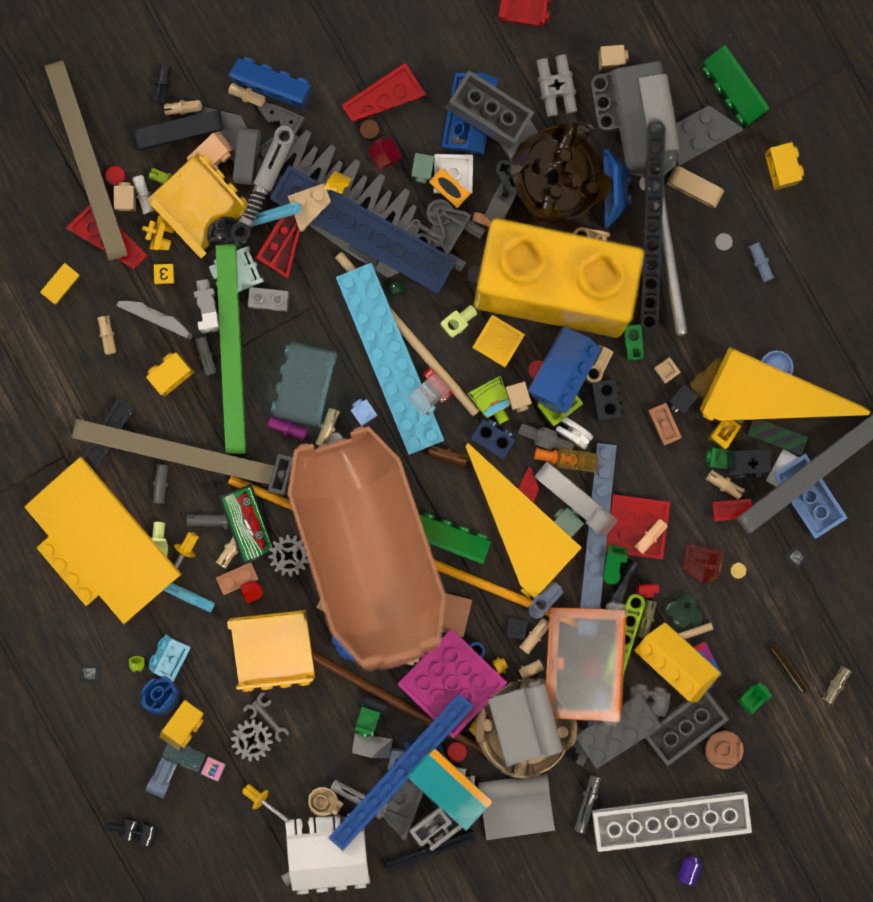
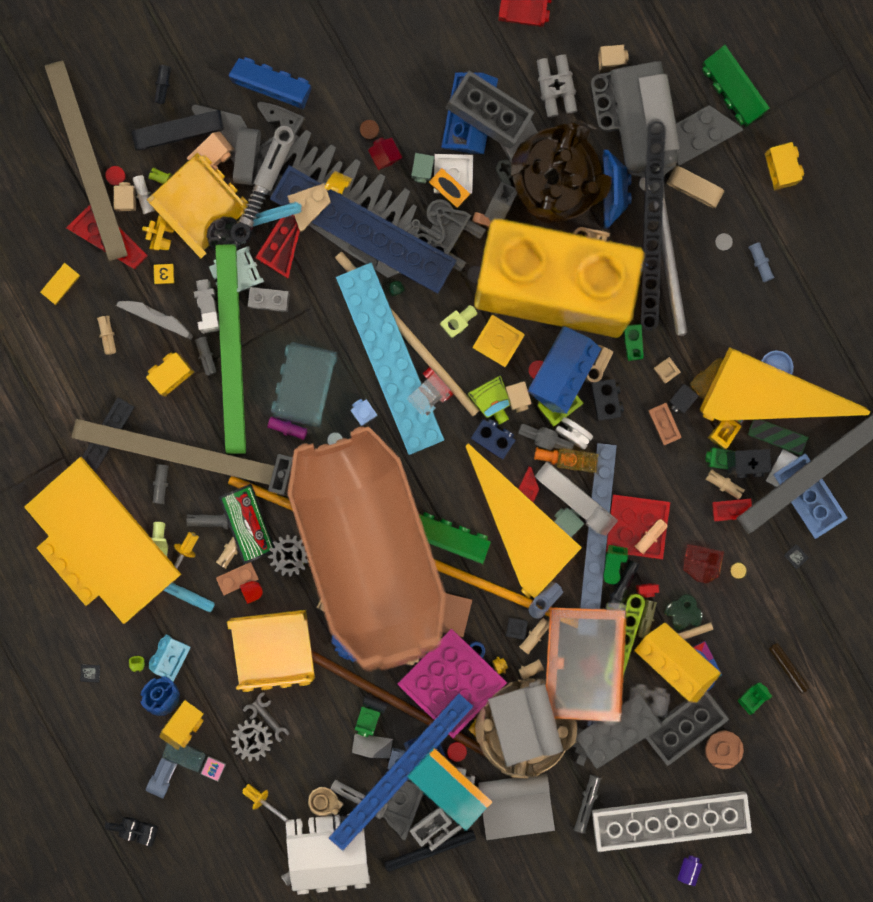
tan axle [164,100,202,116] -> none
tan axle [228,83,265,106] -> none
tan pin [315,408,340,445] -> none
red wing [342,63,427,122] -> none
reddish brown pin [428,445,468,467] -> none
dark tan pin [822,665,852,705] -> none

